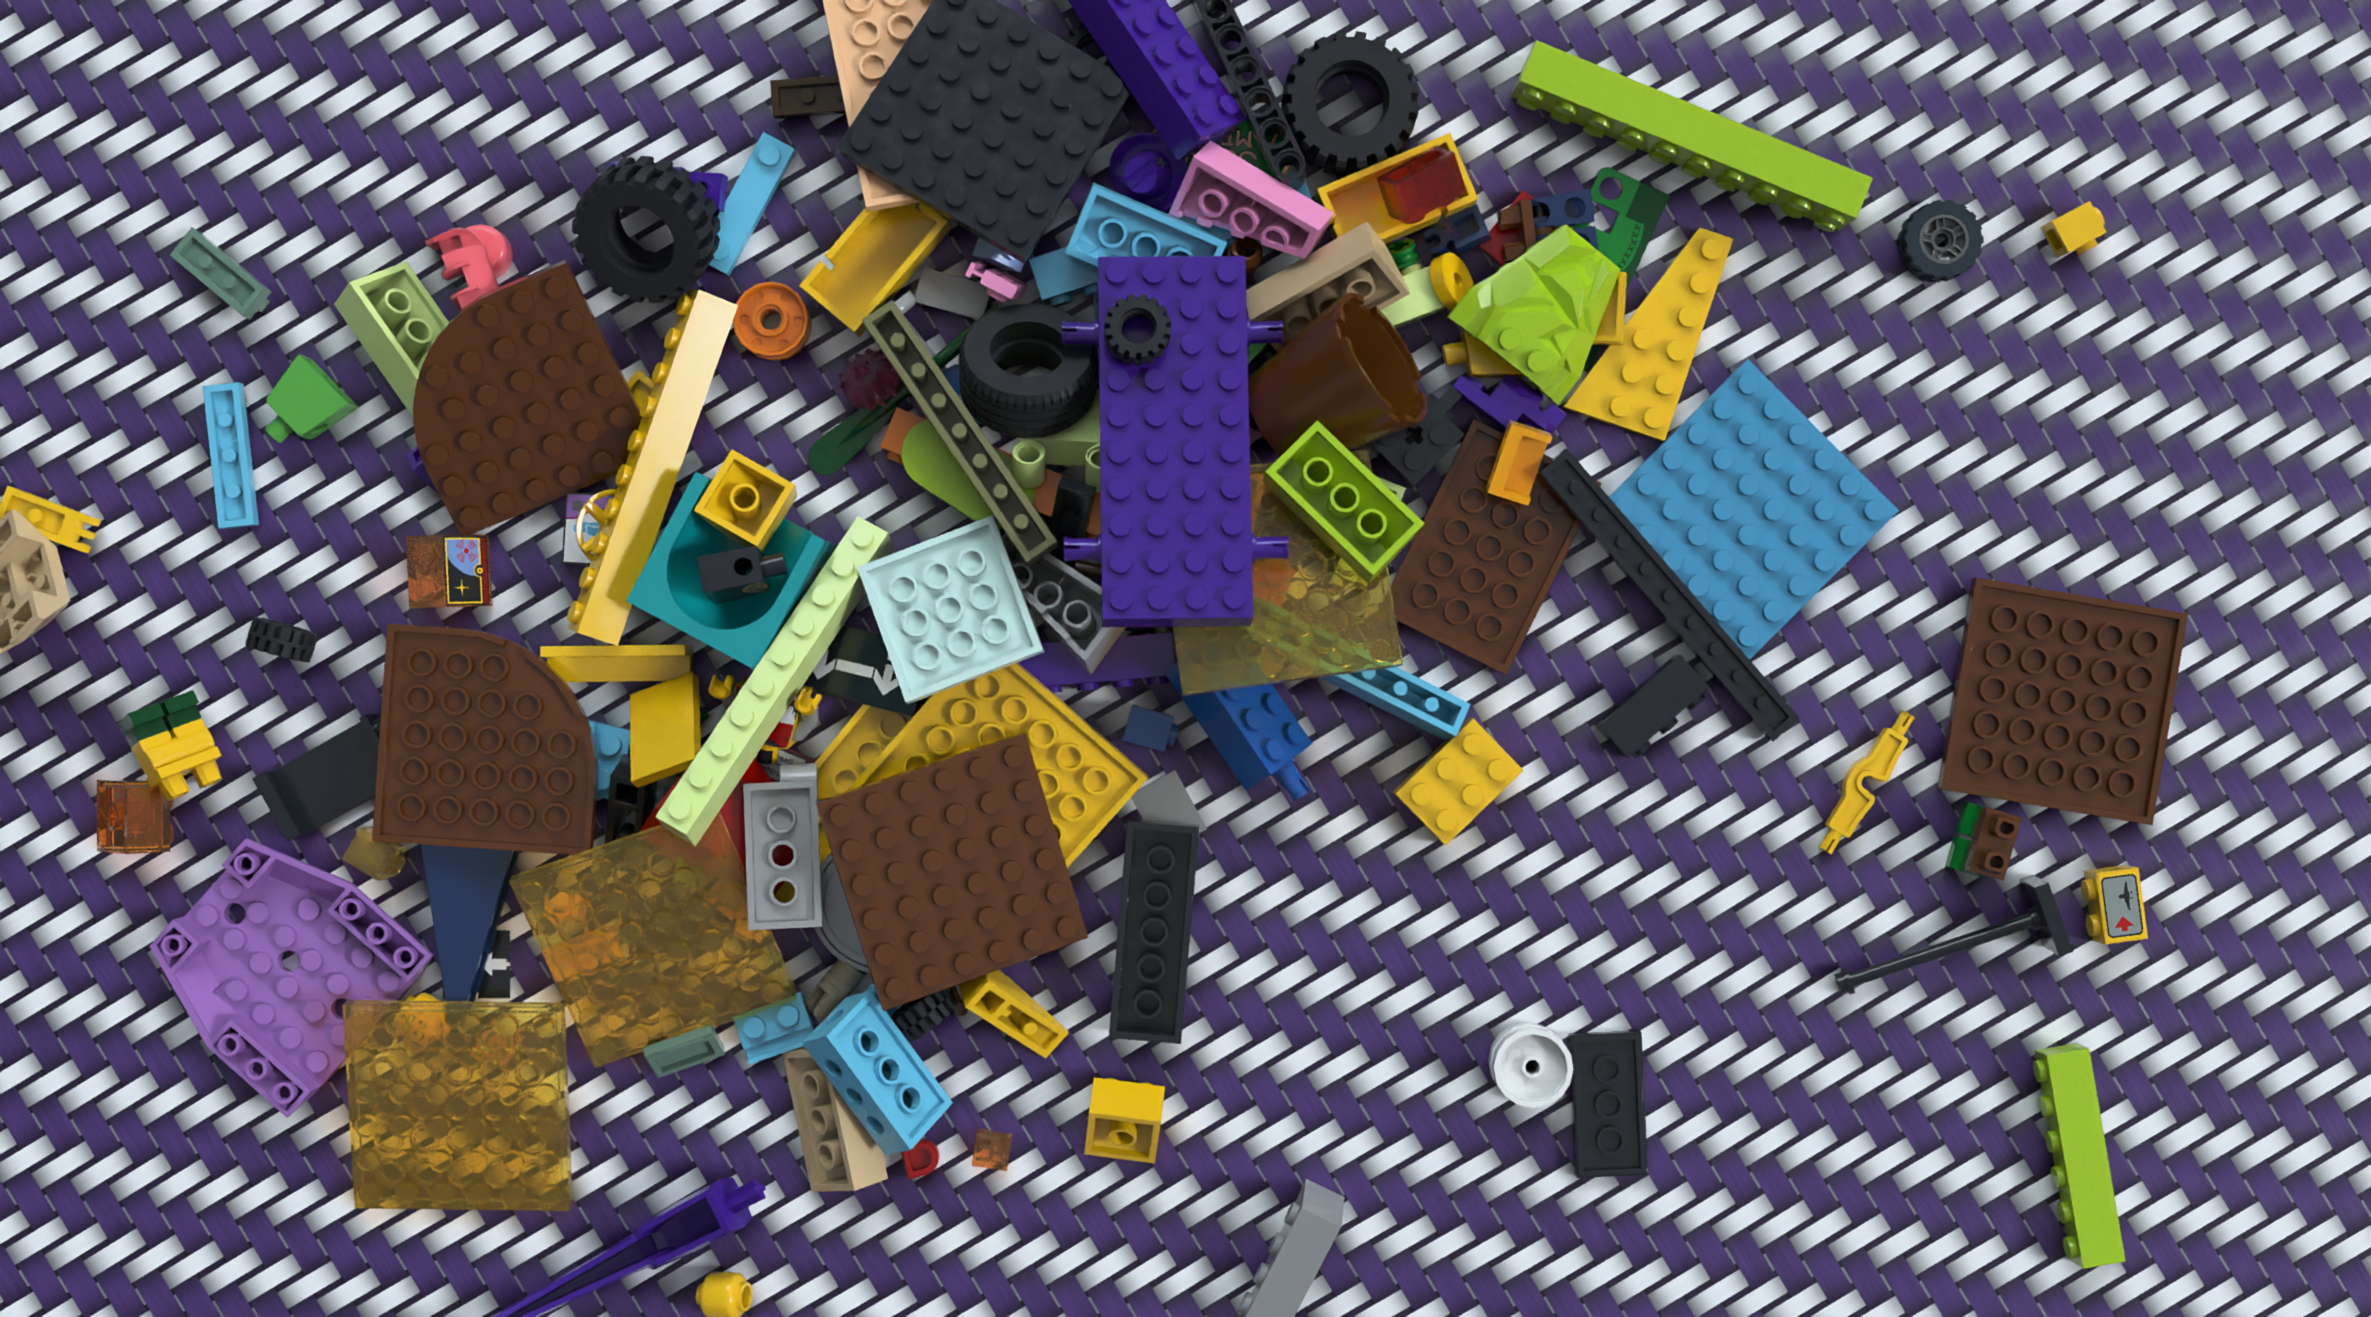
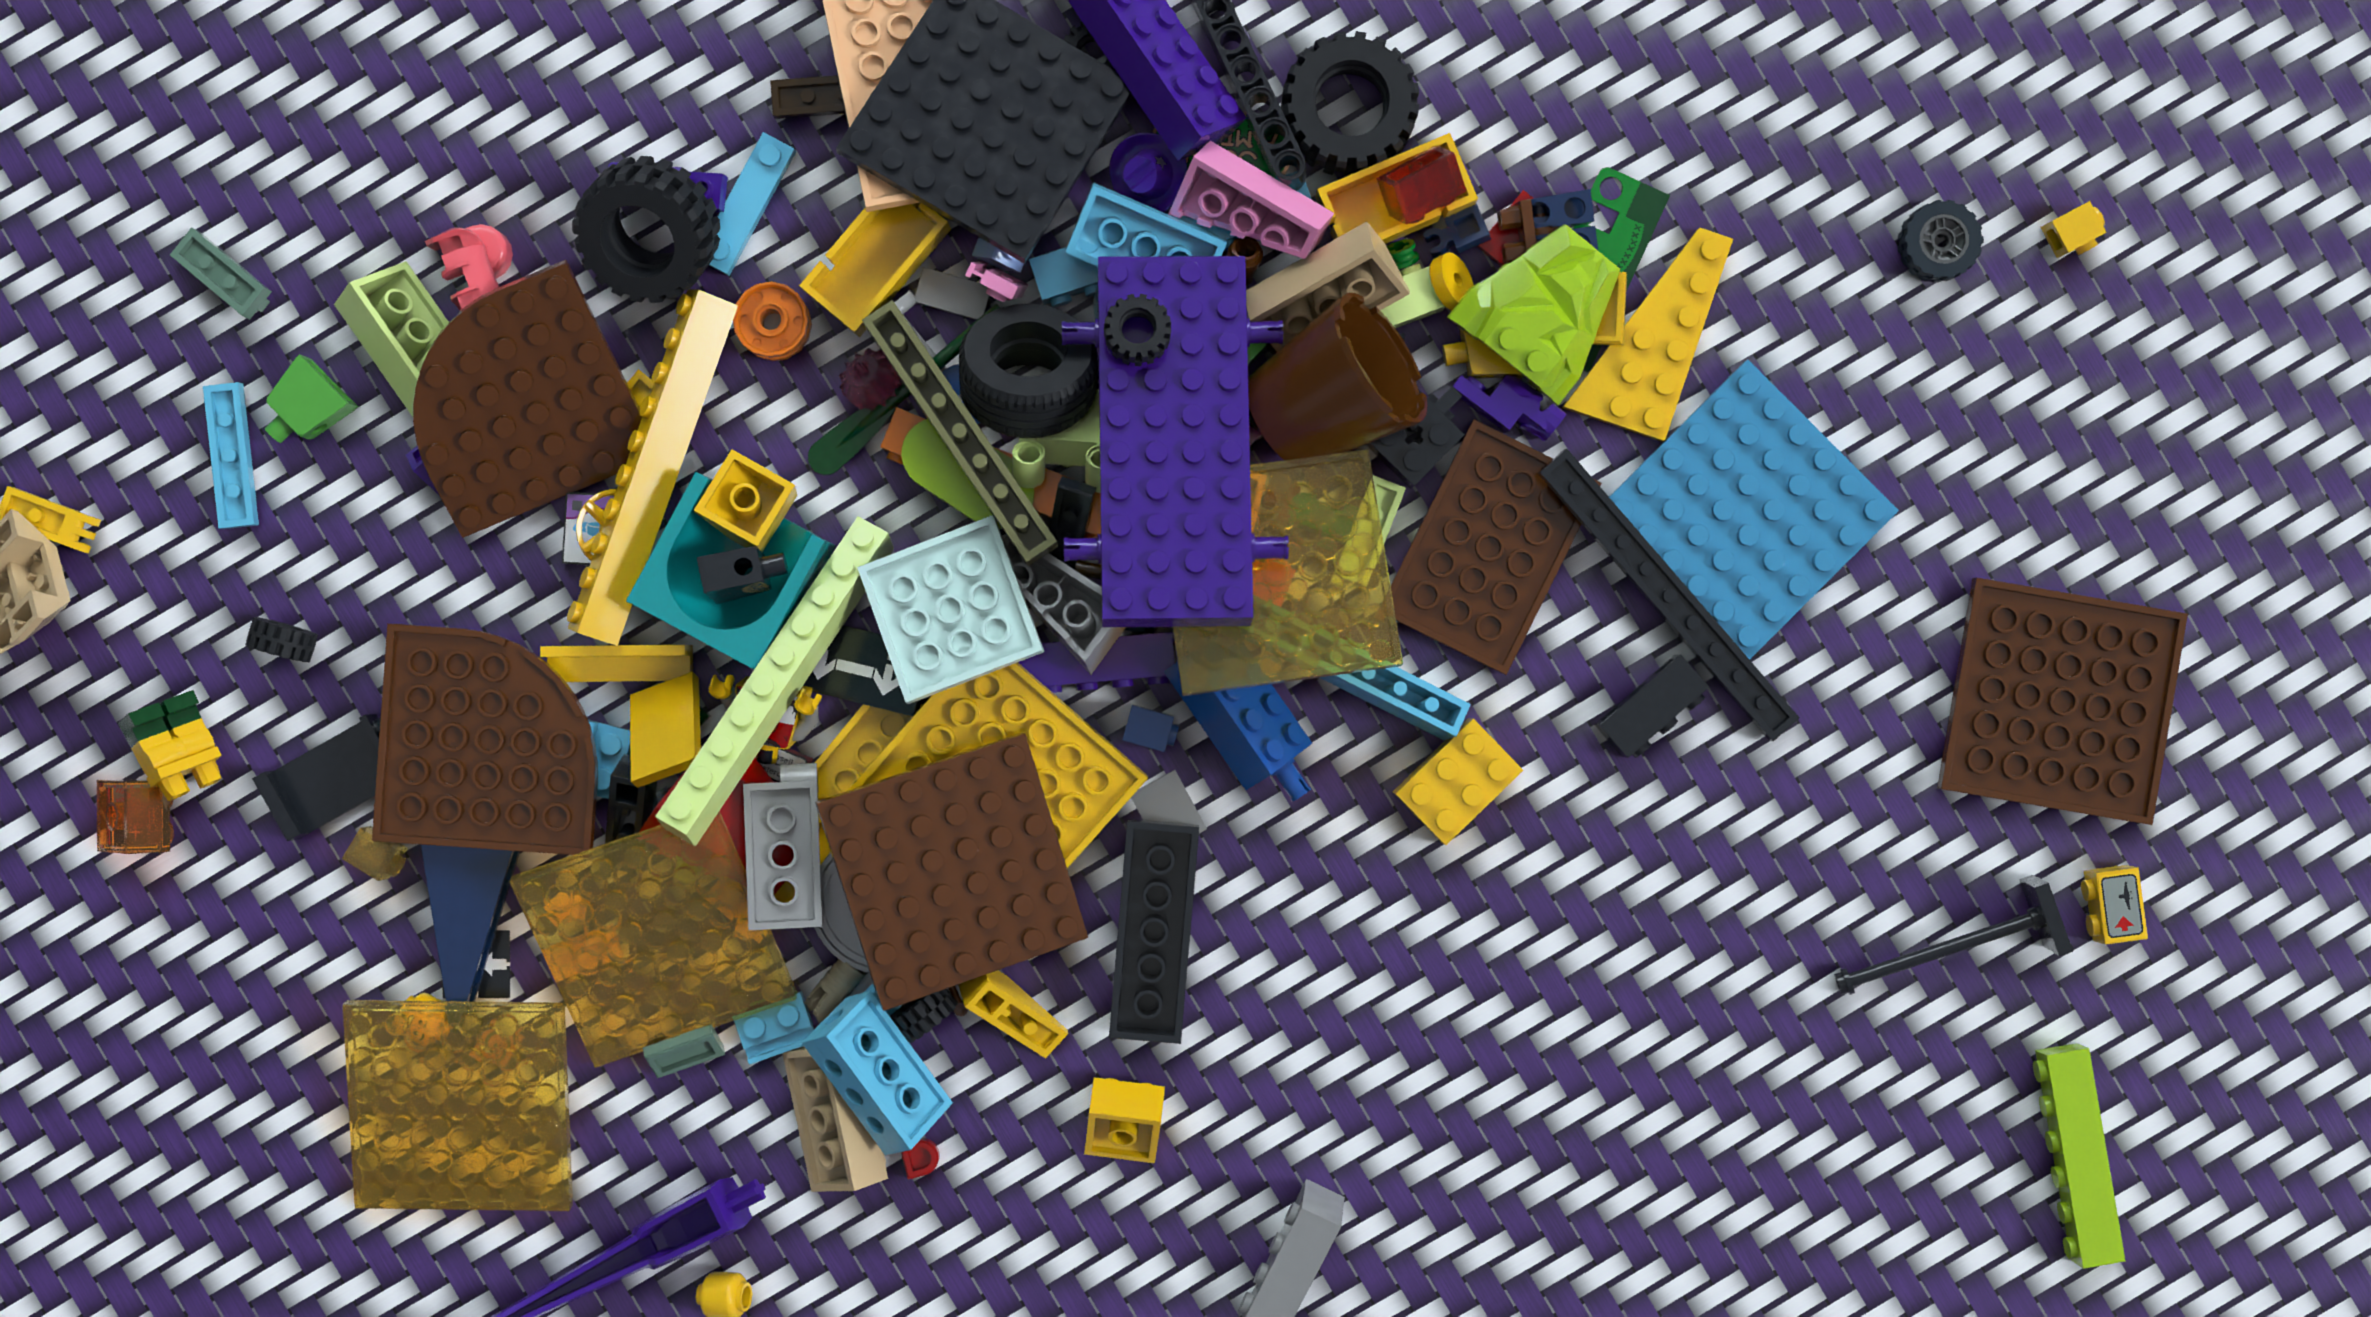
medium lavender wedge [150,838,433,1118] -> none
slope [406,535,493,610] -> none
clear orange tile [972,1128,1013,1171] -> none
lime slope [1263,420,1425,584] -> none
light orange panel [1486,420,1553,506] -> none
white wheel [1488,1022,1573,1108] -> none
lime brick [1511,40,1873,232] -> none
black tile [1568,1030,1648,1178] -> none
yellow piece [1818,710,1915,855] -> none
reddish brown hips [1945,801,2022,881] -> none

